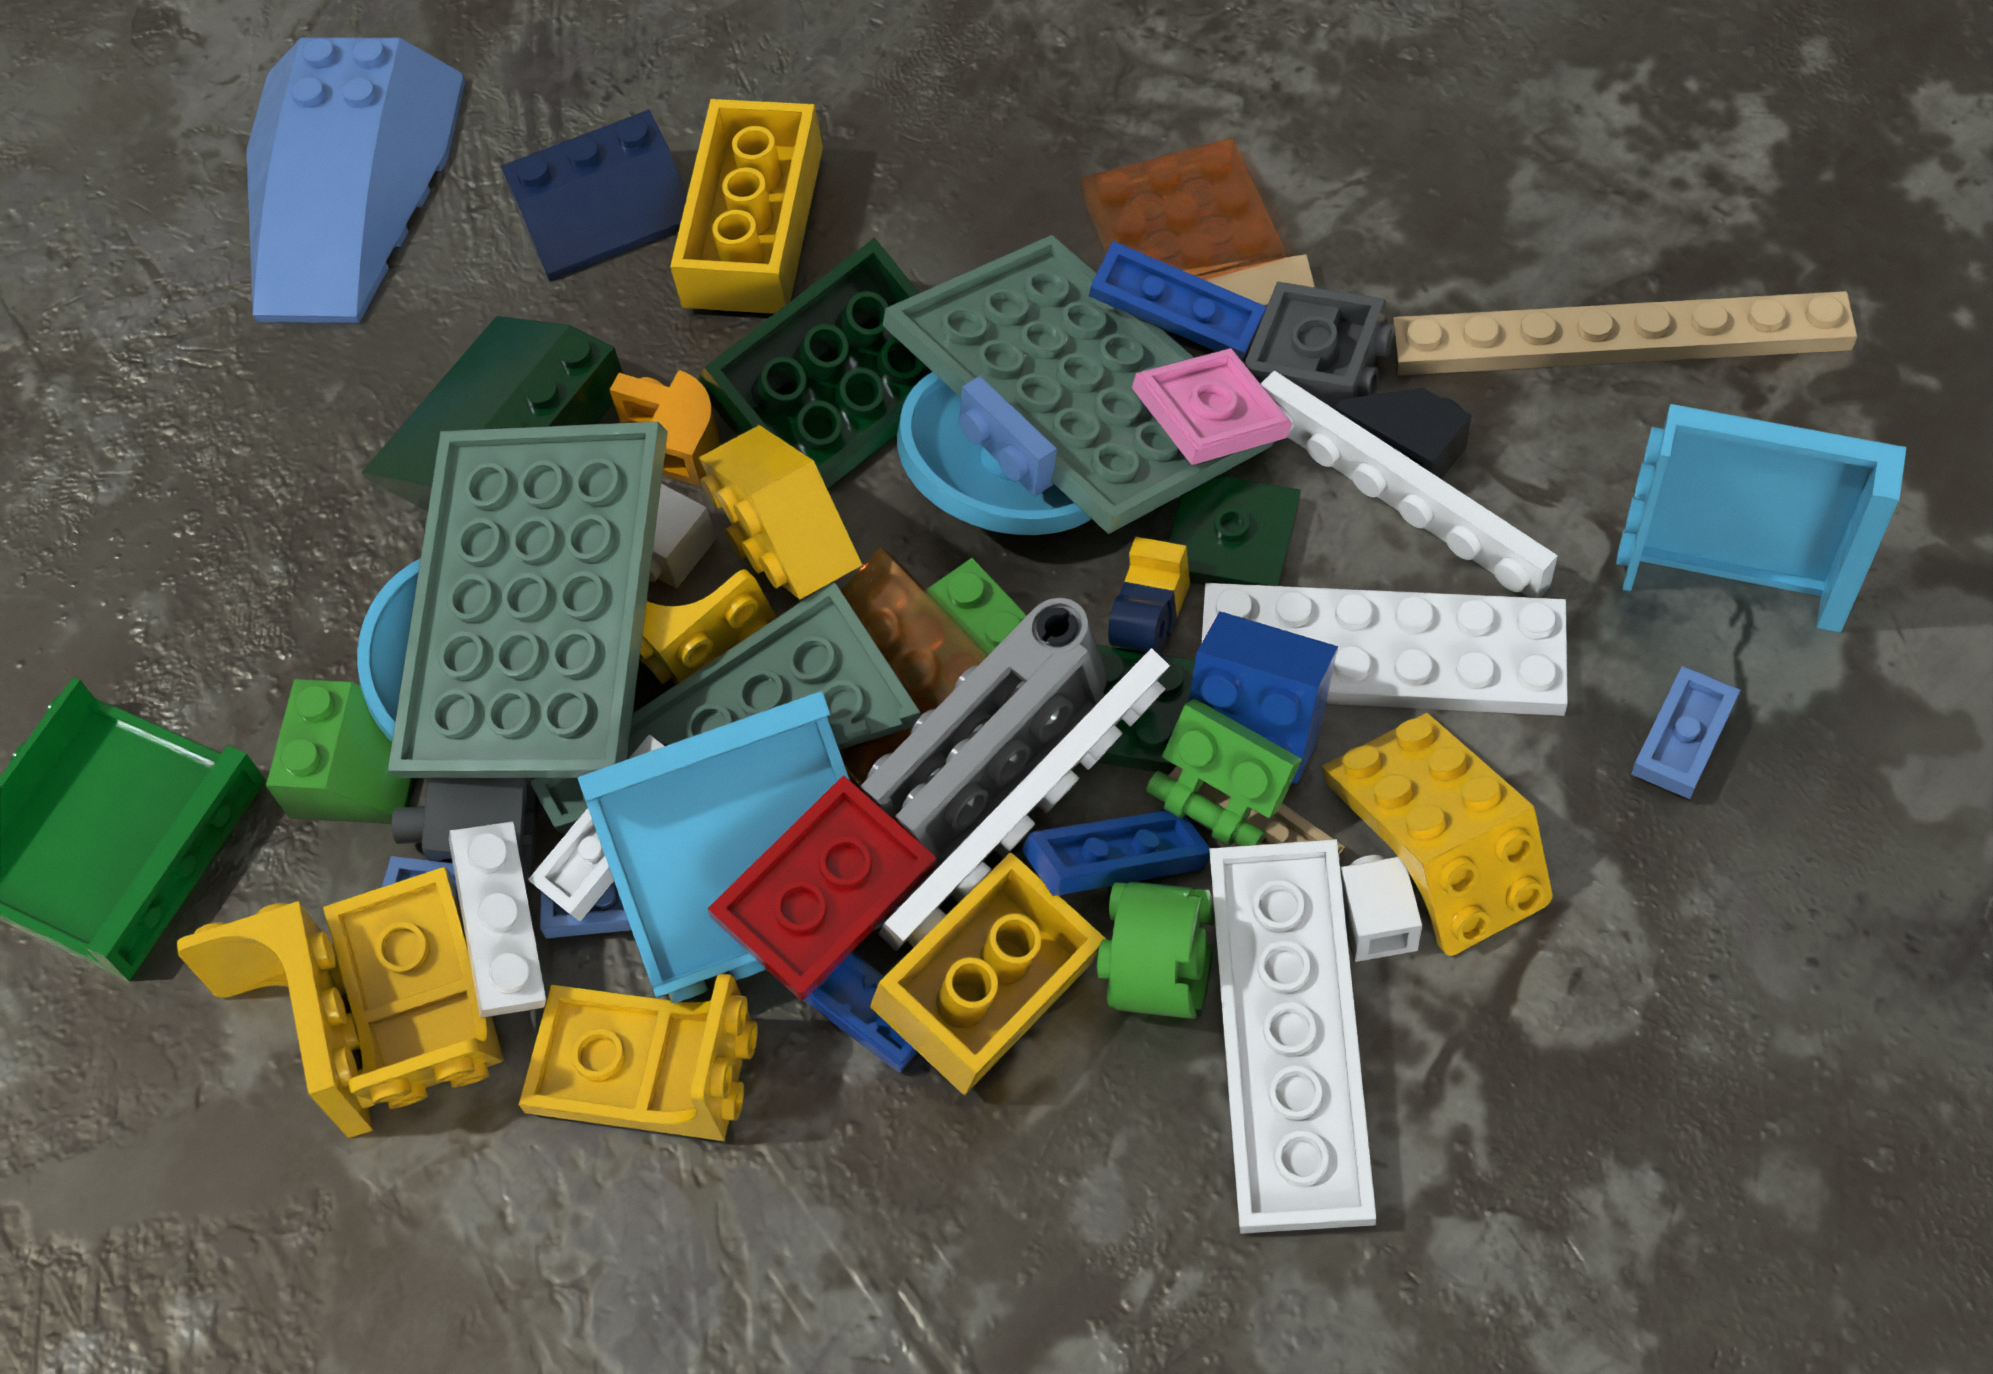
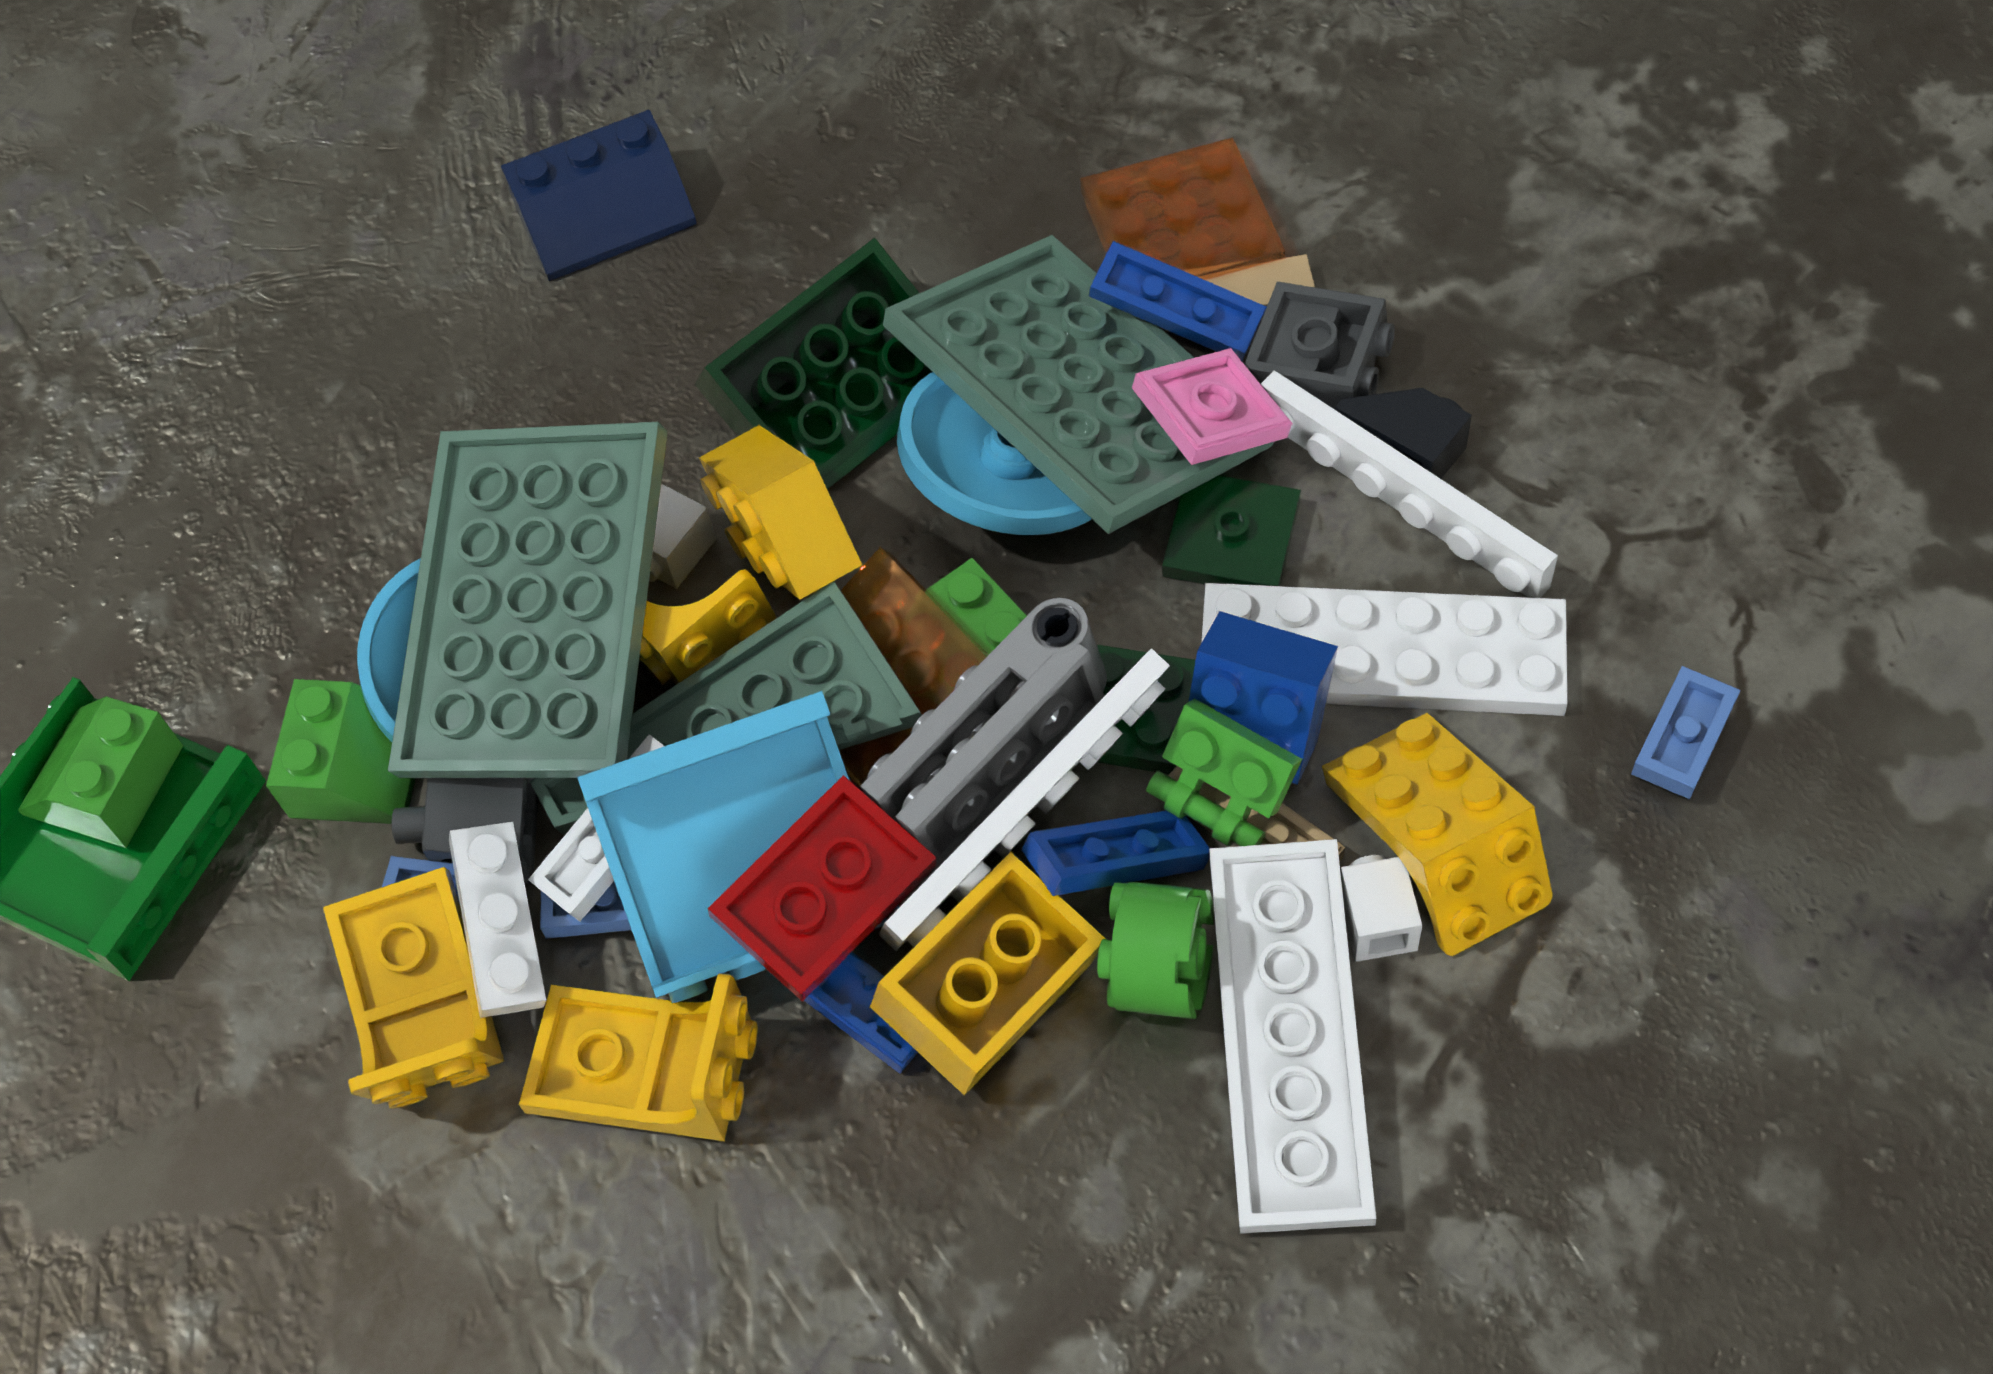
yellow bracket [177,901,377,1138] -> none
medium blue wedge [246,38,466,323] -> none
dark green slope [362,316,623,512] -> none
light orange brick [609,370,720,487] -> none
yellow brick [670,99,823,314] -> none
medium blue plate [959,376,1057,497] -> none
leg [1108,537,1190,655] -> none
tan plate [1392,291,1857,376] -> none
medium azure panel [1616,404,1907,633] -> none
none -> bright green slope [18,696,183,848]

